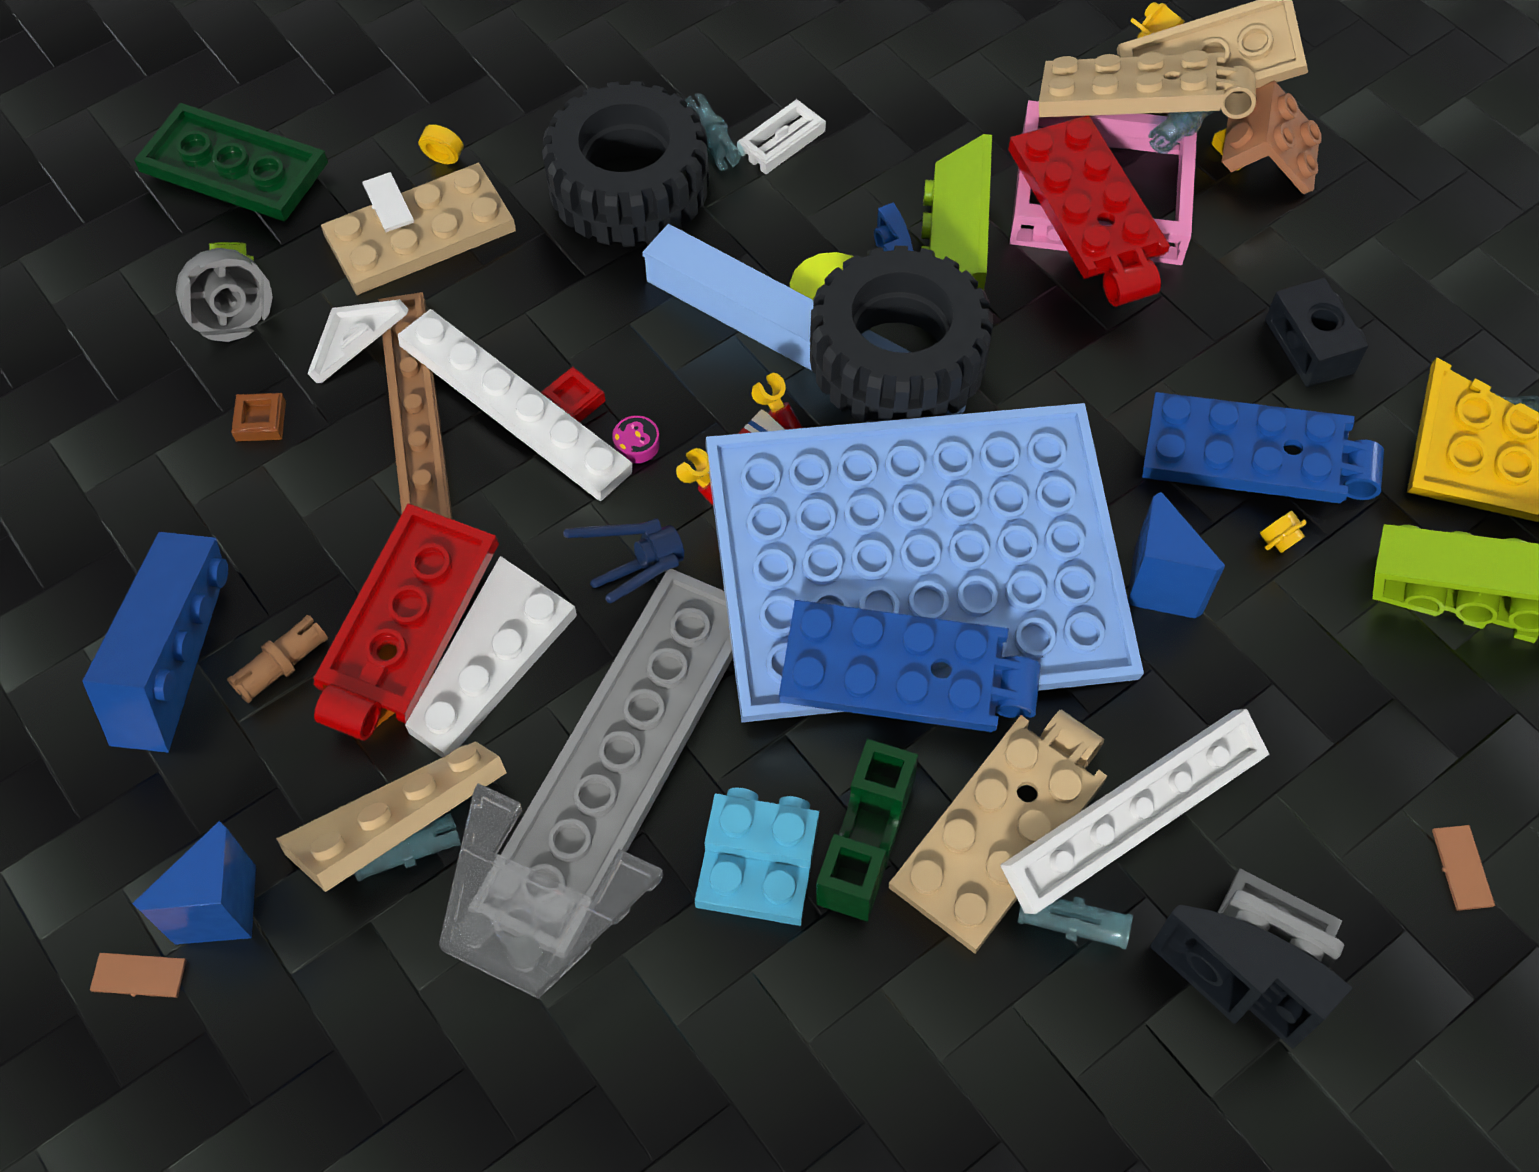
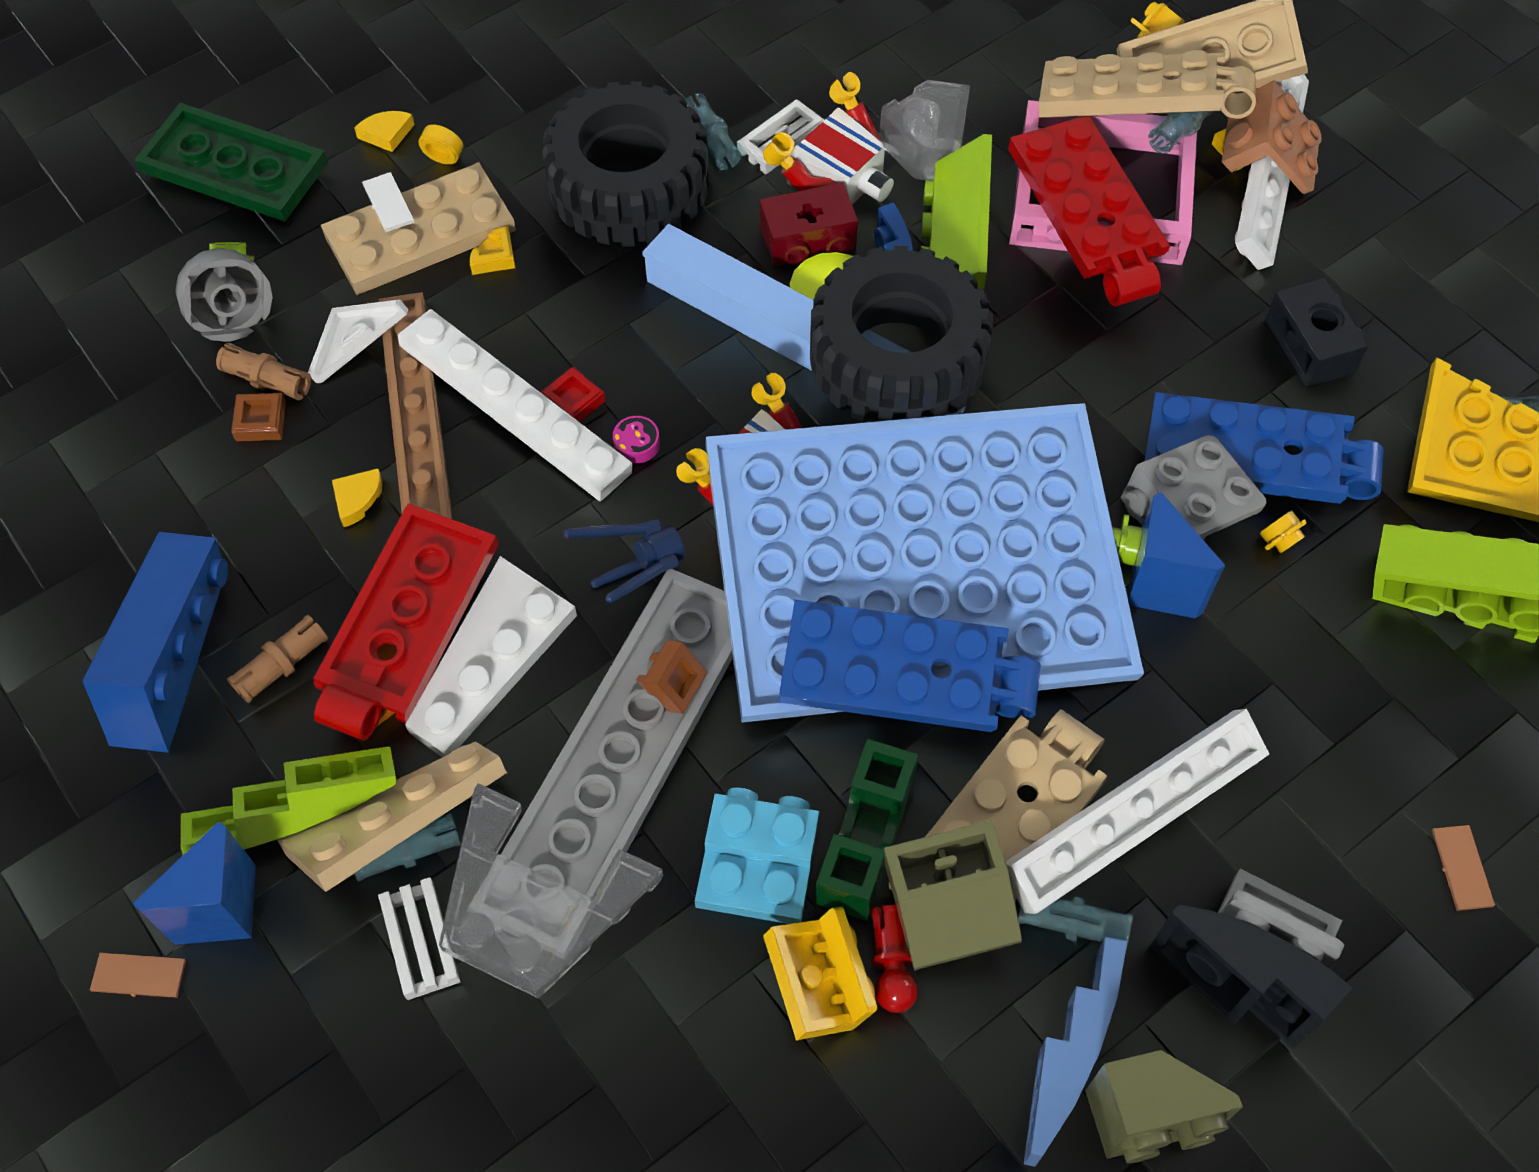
none -> lime slope [181,746,396,855]
none -> medium nougat pin [216,343,311,400]
none -> yellow tile [332,469,383,527]
none -> yellow tile [354,111,415,152]
none -> white tile [378,877,460,1000]
none -> yellow tile [470,225,515,275]
none -> dark orange tile [636,640,707,714]
none -> dark red brick [759,182,858,267]
none -> torso [763,72,894,204]
none -> yellow bracket [763,907,877,1041]
none -> red pin [871,905,918,1013]
none -> clear slope [879,80,970,180]
none -> olive slope [884,820,1022,970]
none -> medium blue slope [1024,937,1128,1167]
none -> olive slope [1085,1050,1243,1163]
none -> lime plate [1112,514,1142,566]
none -> light grey bracket [1121,435,1266,540]
none -> white plate [1235,74,1309,270]

